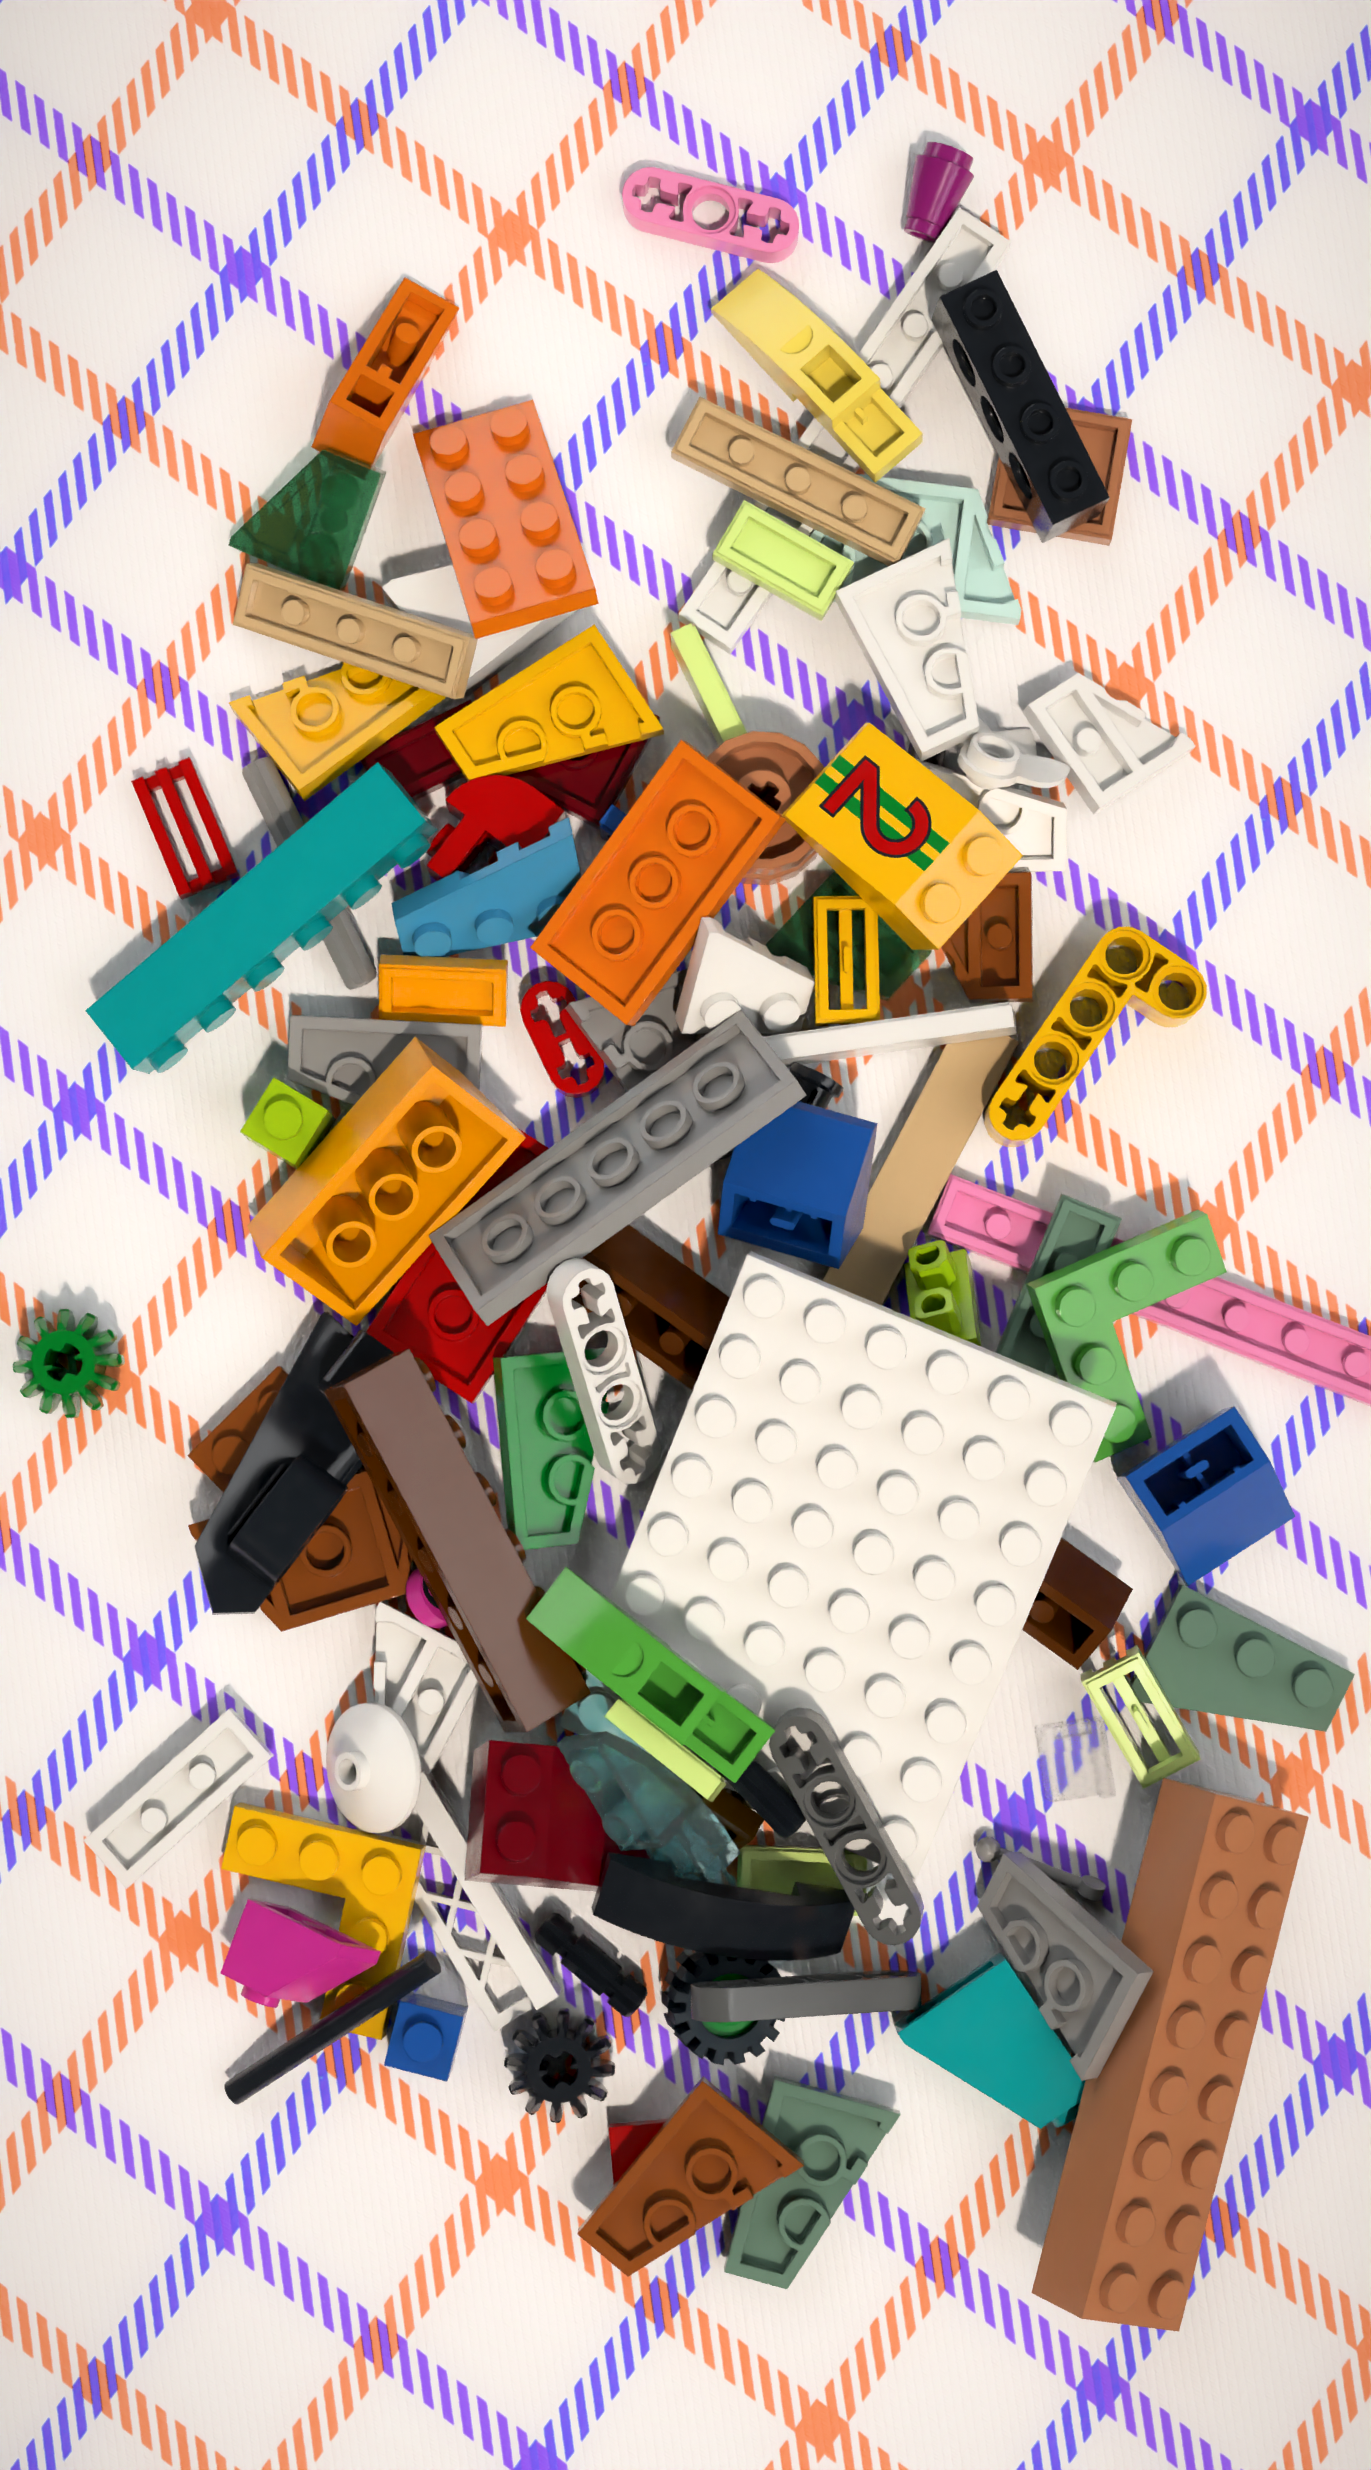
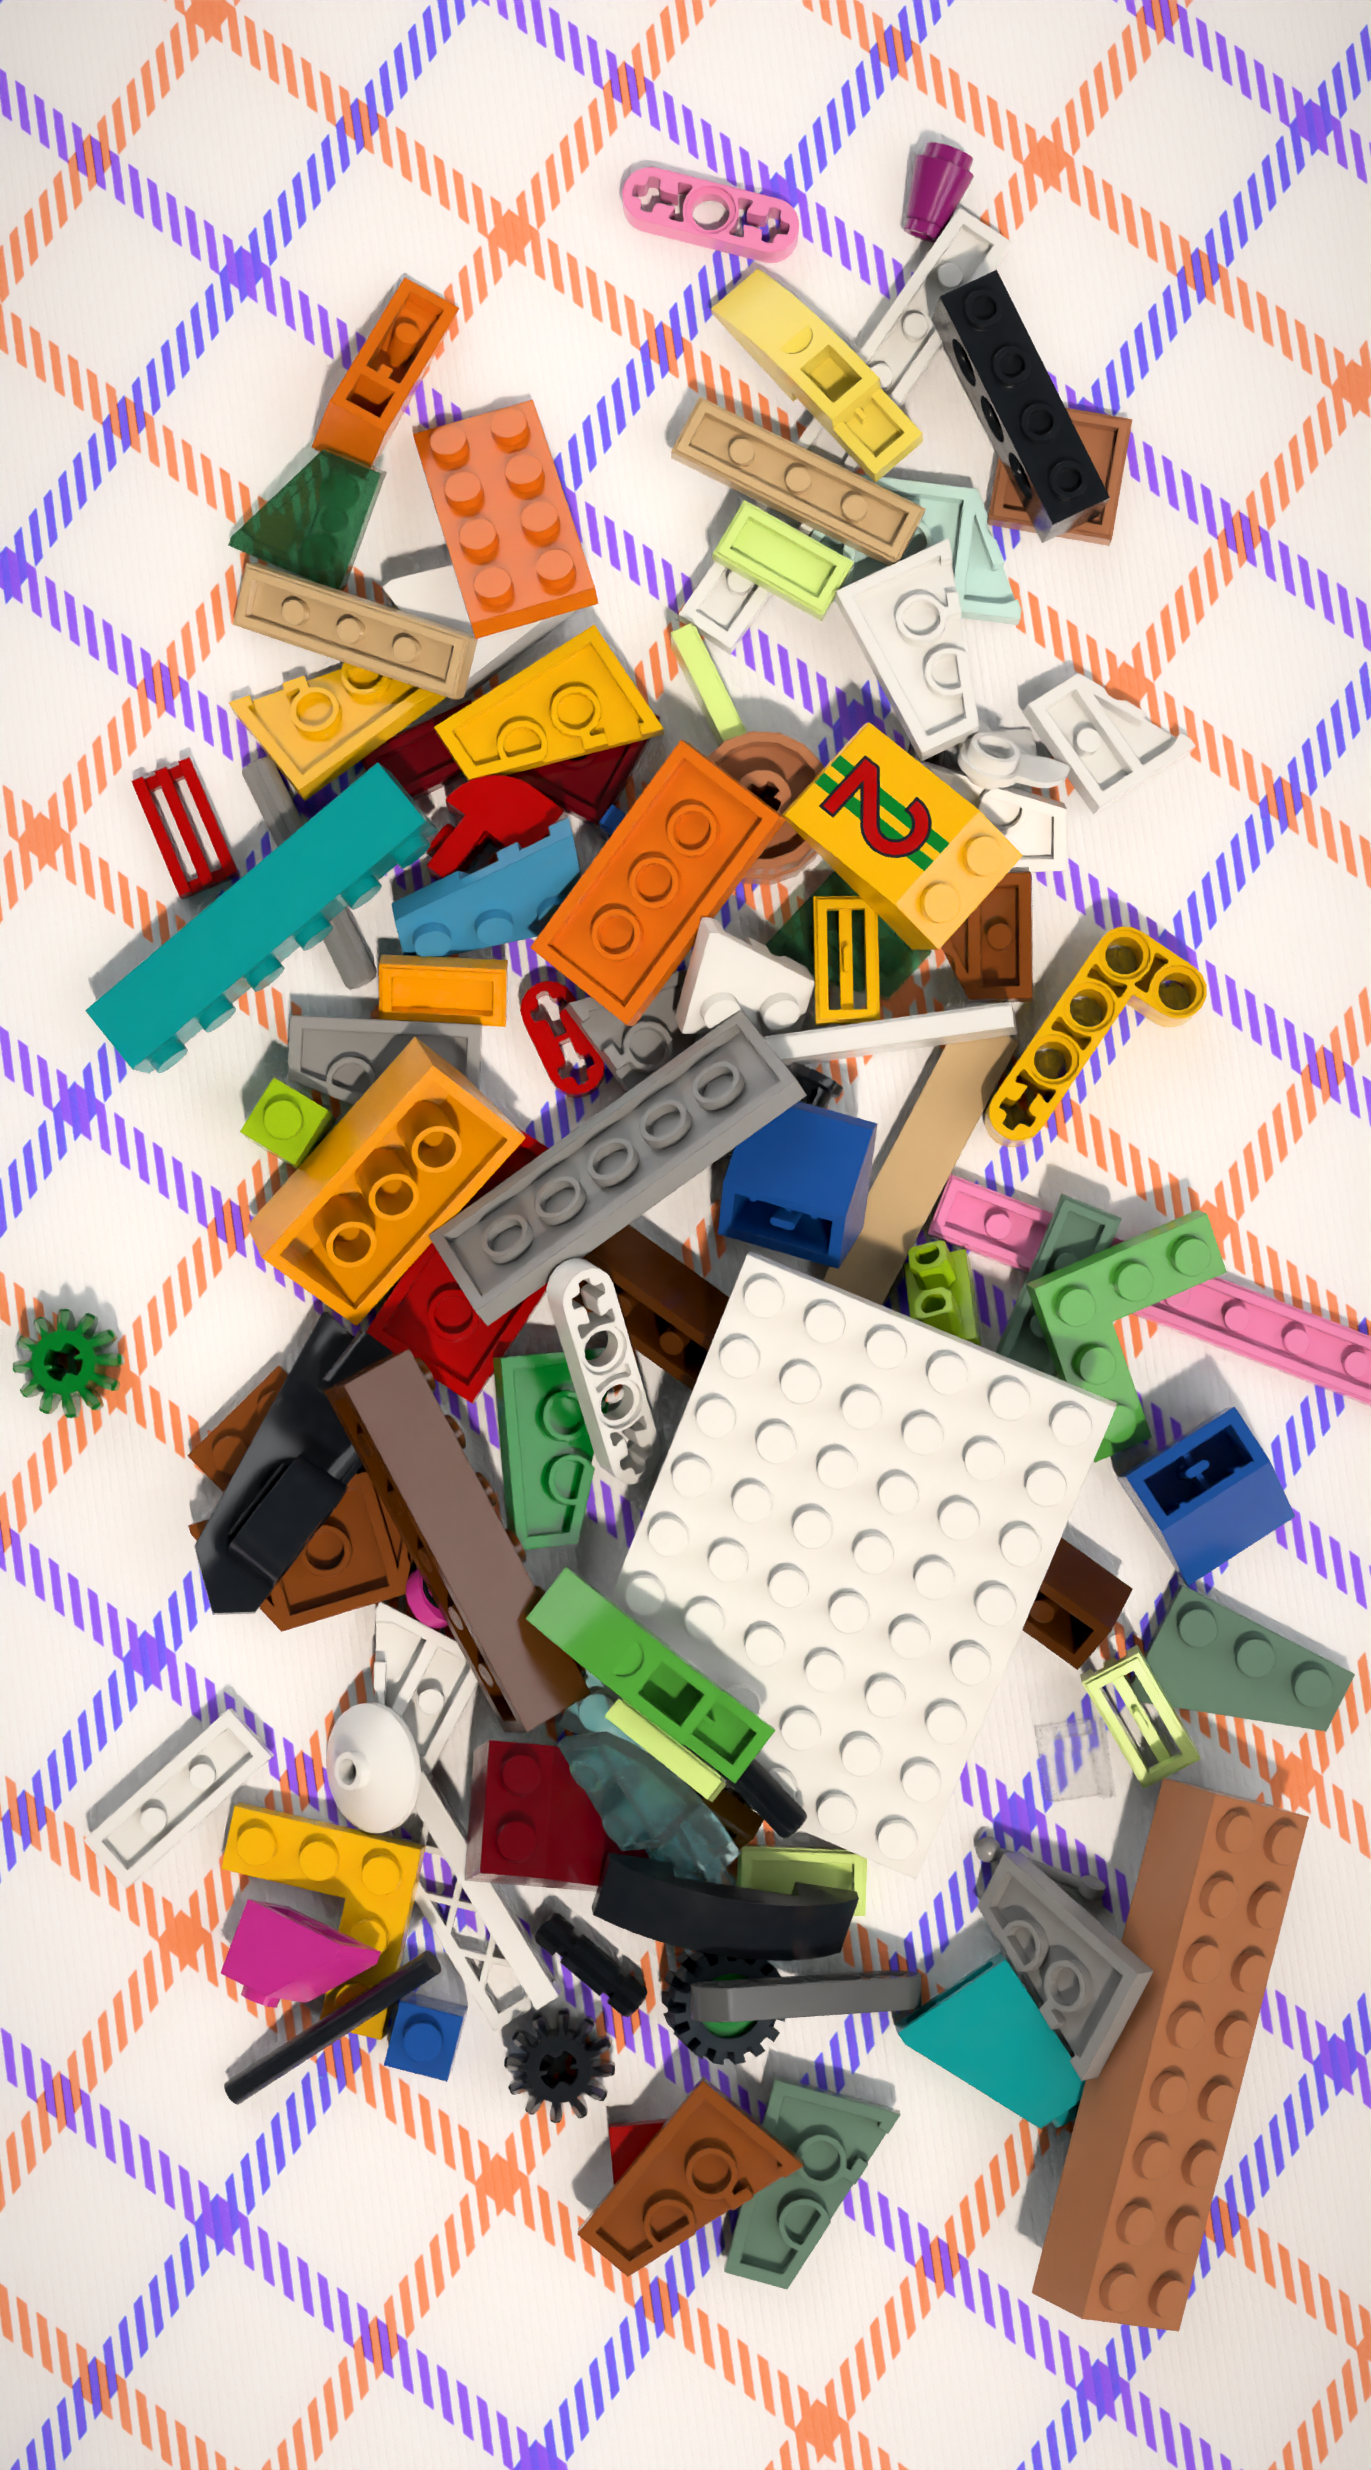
dark grey beam [769,1707,924,1946] -> none

